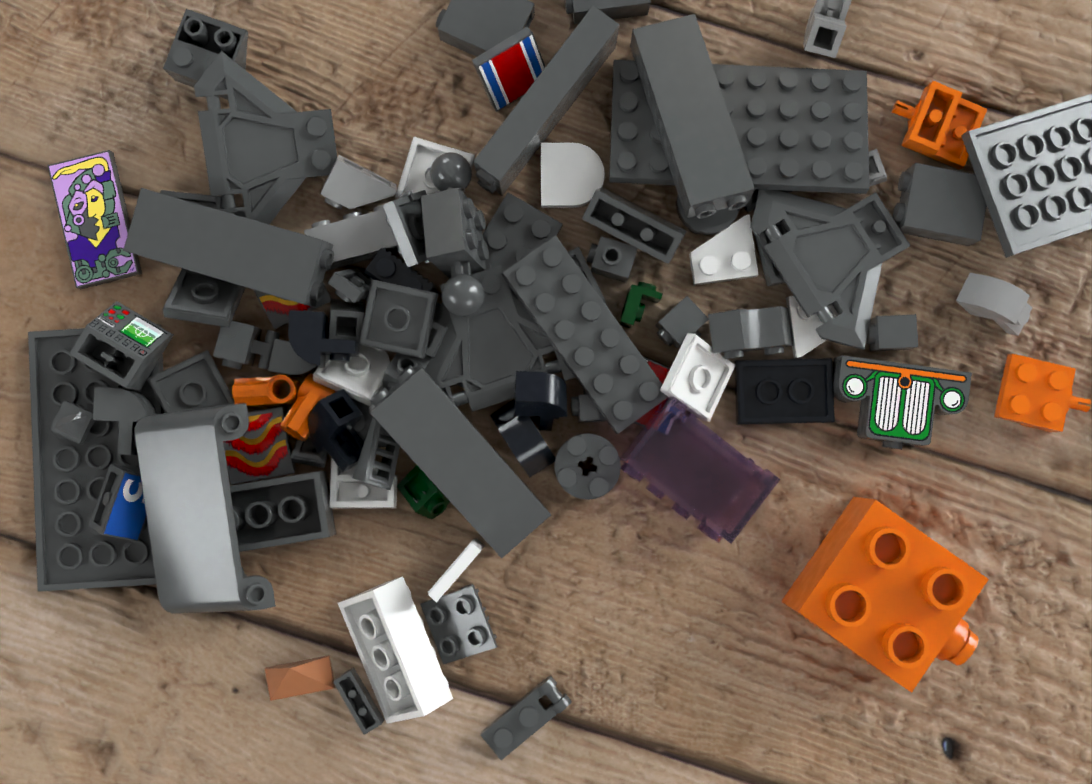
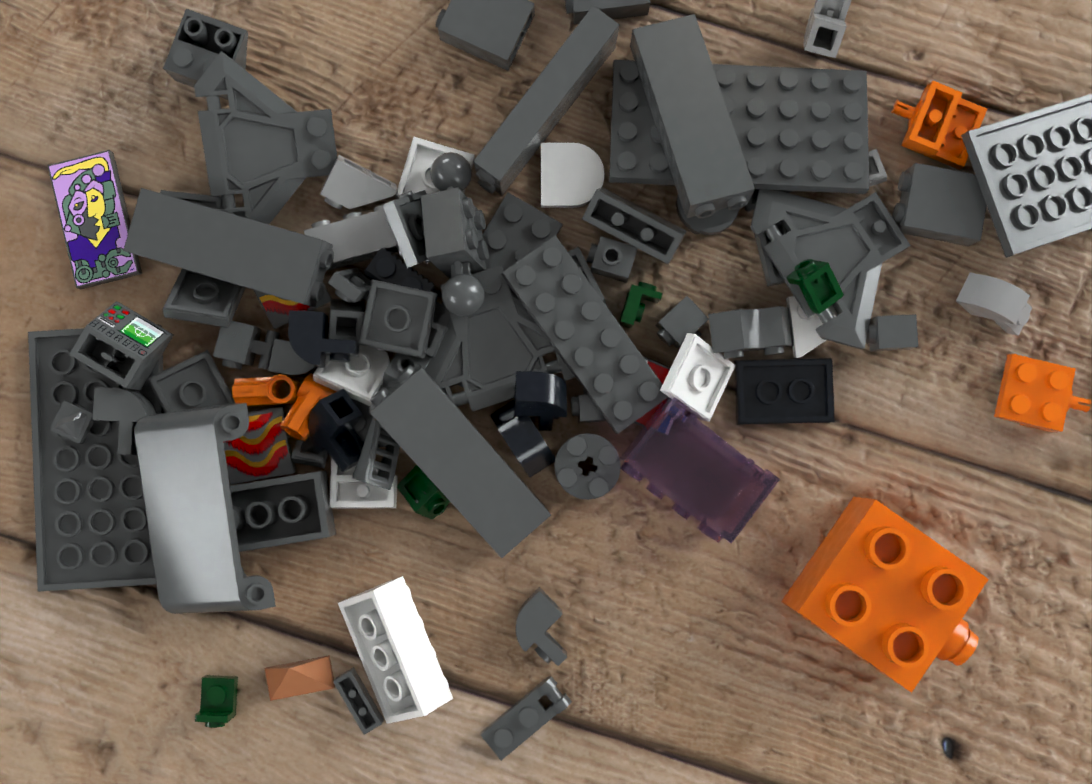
panel [89,463,147,542] -> none
dark grey hinge [420,584,498,665] -> none
white tile [428,538,485,603] -> none
tile [472,26,545,112] -> none
white wing [689,215,758,285] -> none
brick [833,355,972,450] -> none
none -> dark green bracket [195,675,238,728]
none -> dark grey brick [516,587,567,666]
none -> dark green bracket [786,259,844,314]

